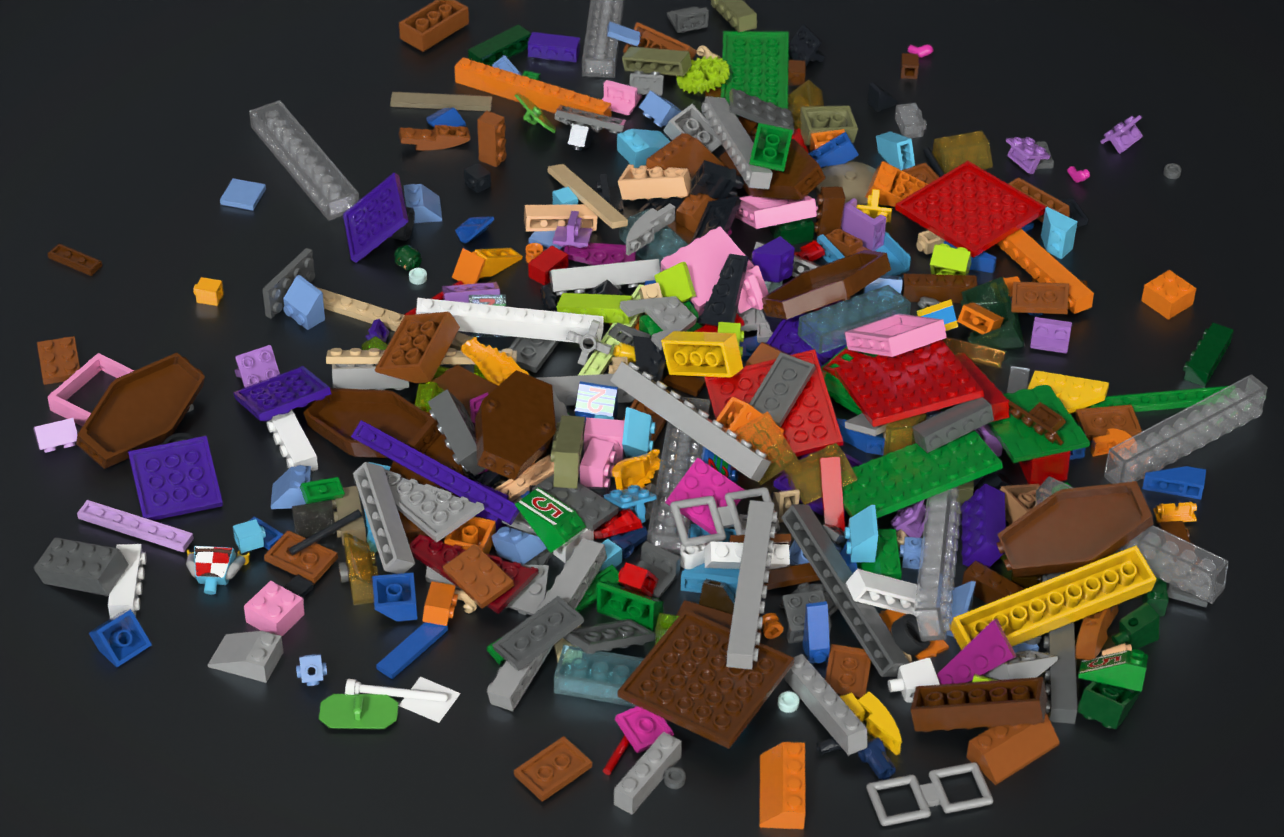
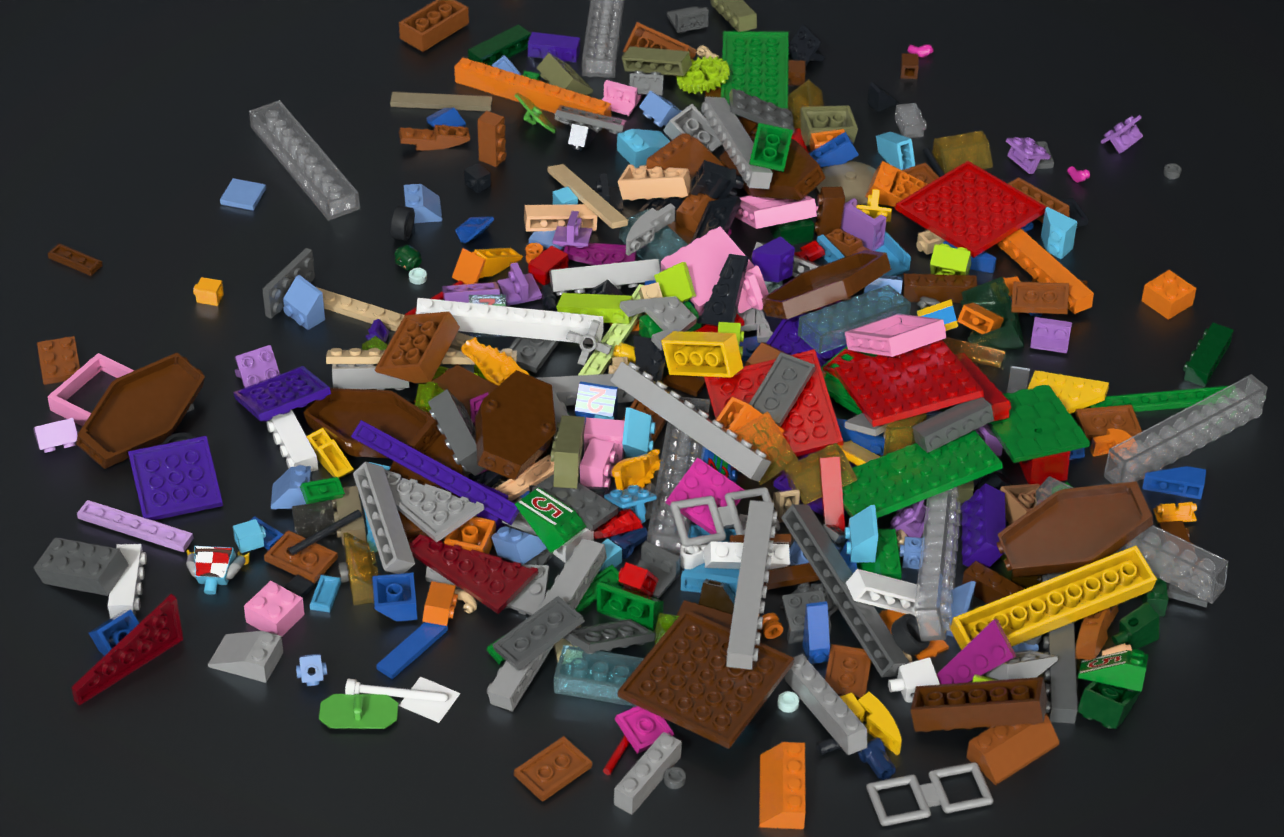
dark purple plate [343,173,409,263] -> none
dark orange plate [443,544,514,609] -> none
medium blue tile [607,22,640,46] -> none
dark grey slope [608,323,650,346] -> none
reddish brown bracket [1008,401,1066,446] -> none
none -> dark red wing [71,593,183,706]
none -> yellow slope [306,428,354,478]
none -> dark azure tile [310,575,341,613]
none -> medium lavender bracket [497,262,542,306]
none -> olive slope [537,53,594,95]
none -> yellow tile [832,440,880,466]

